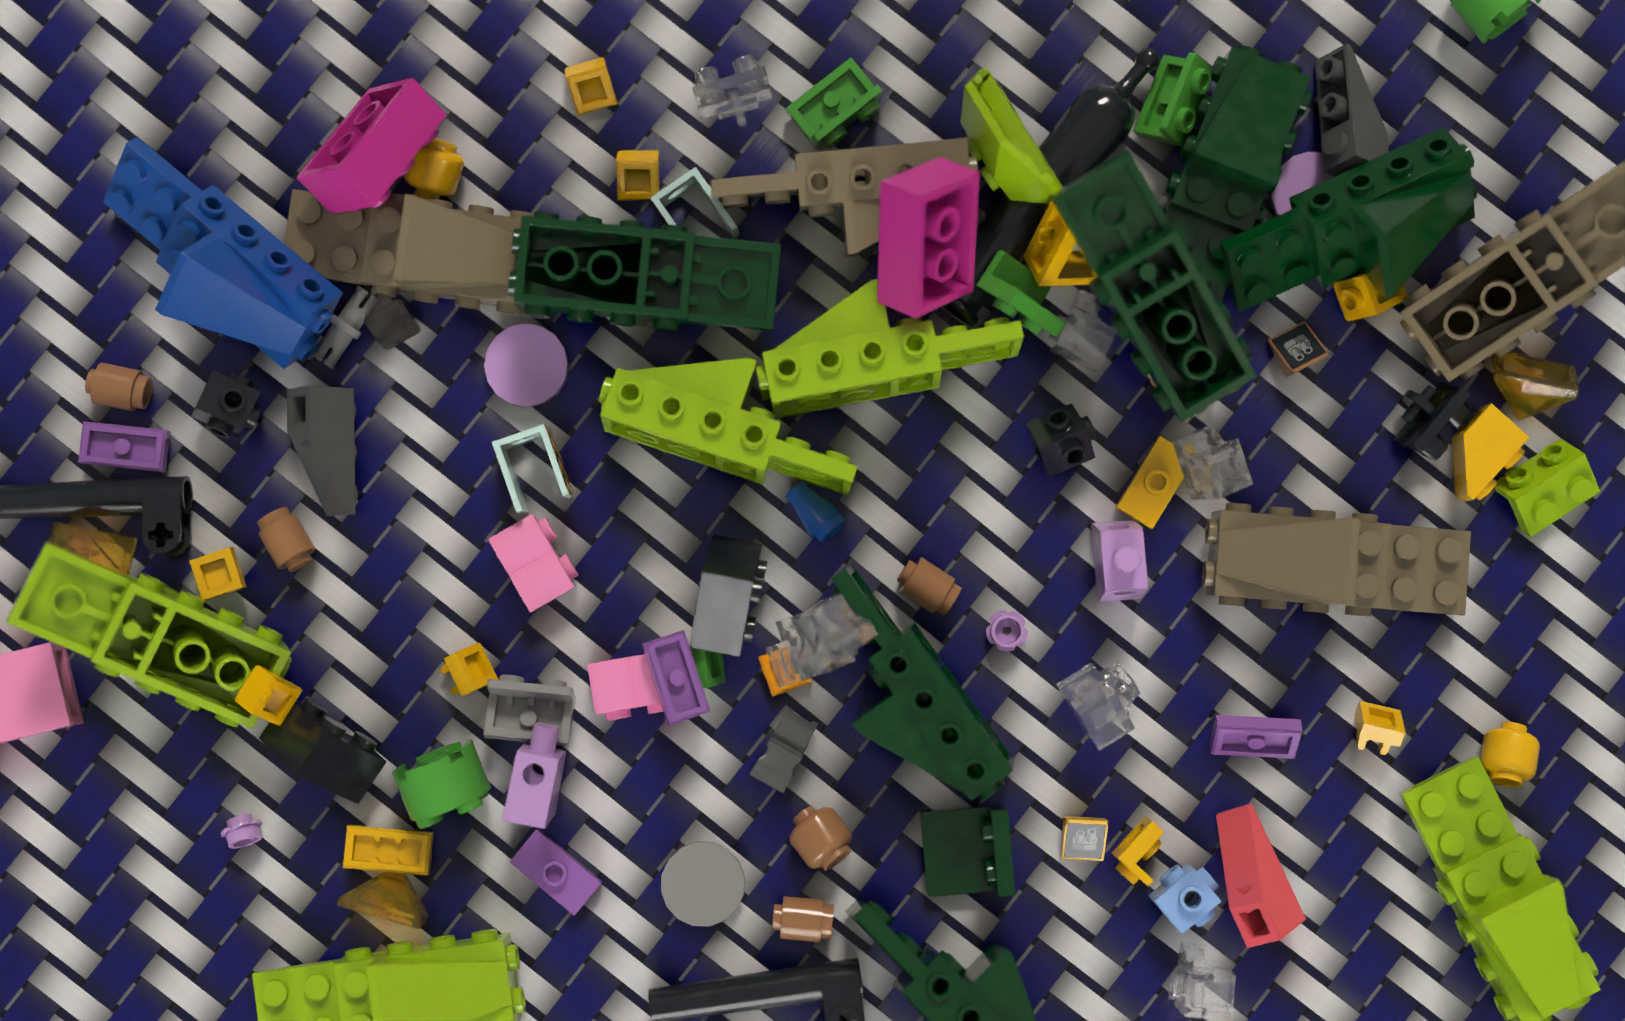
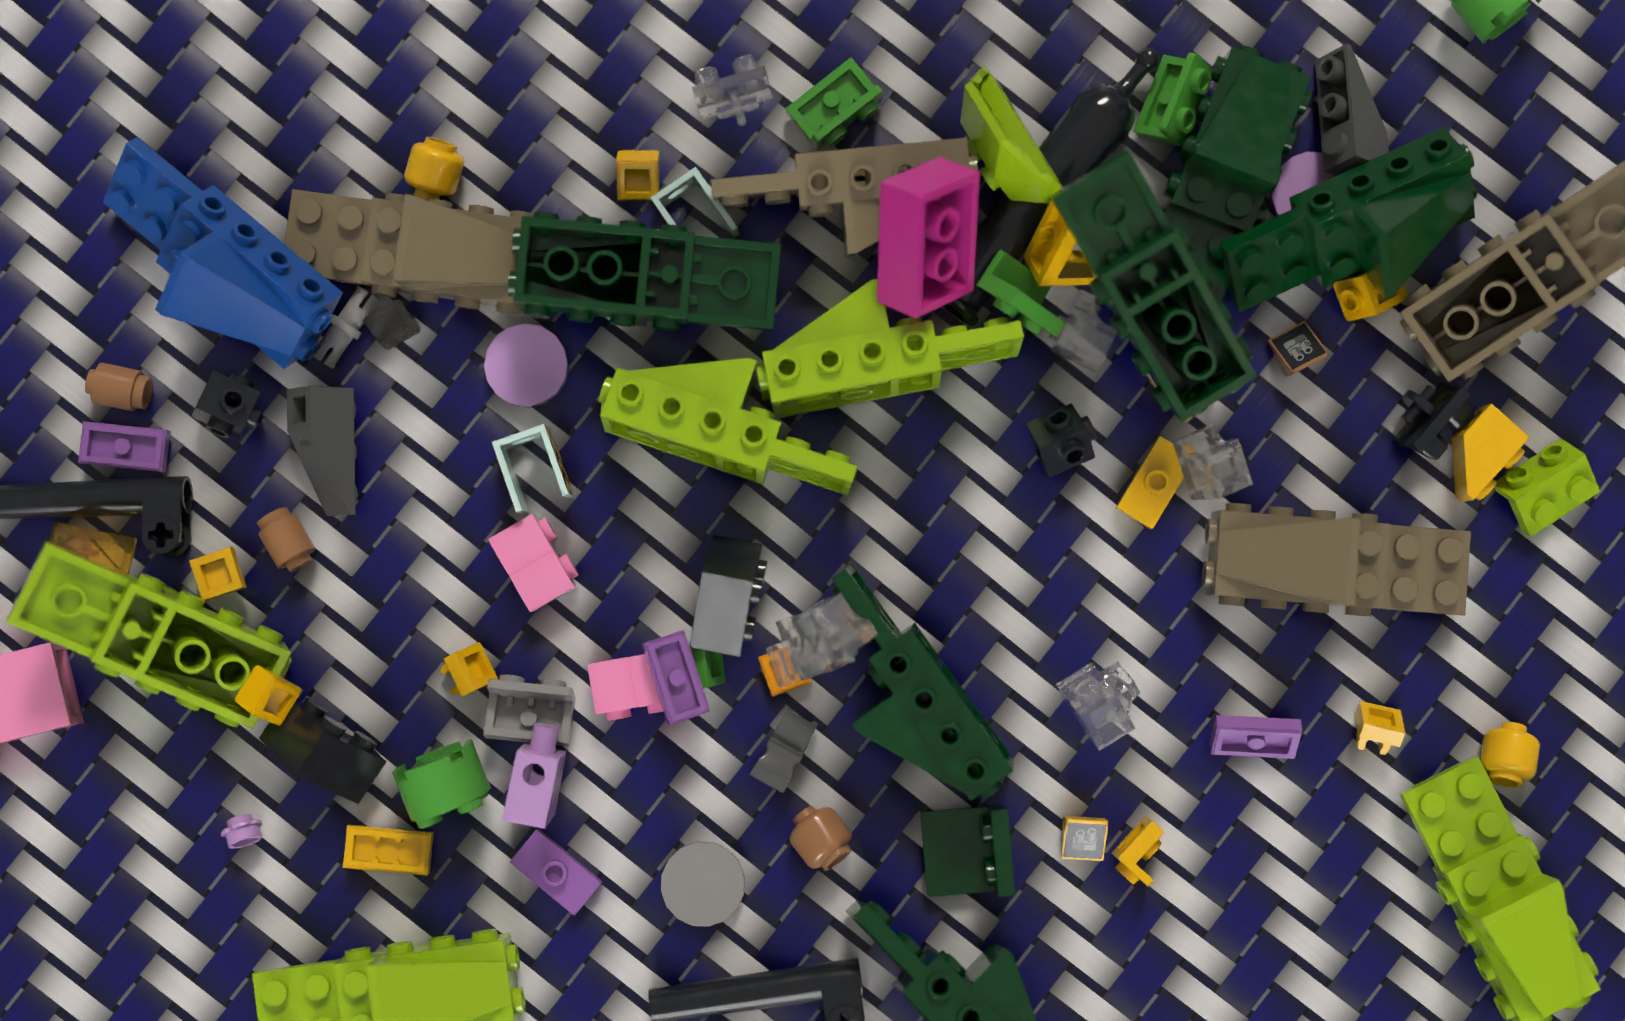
dark pink brick [296,78,447,214] -> none
clear yellow slope [337,872,428,929] -> none
yellow slope [564,57,617,115] -> none
medium nougat brick [772,896,834,942] -> none
blue cone [786,481,846,543] -> none
medium nougat brick [896,557,962,616] -> none
lavender plate [986,611,1028,652] -> none
lavender torso [1091,520,1148,602] -> none
light blue brick [1148,864,1222,934] -> none
clear brick [1168,942,1236,1018] -> none
coral slope [1216,803,1306,948] -> none
clear yellow slope [1491,351,1579,420] -> none

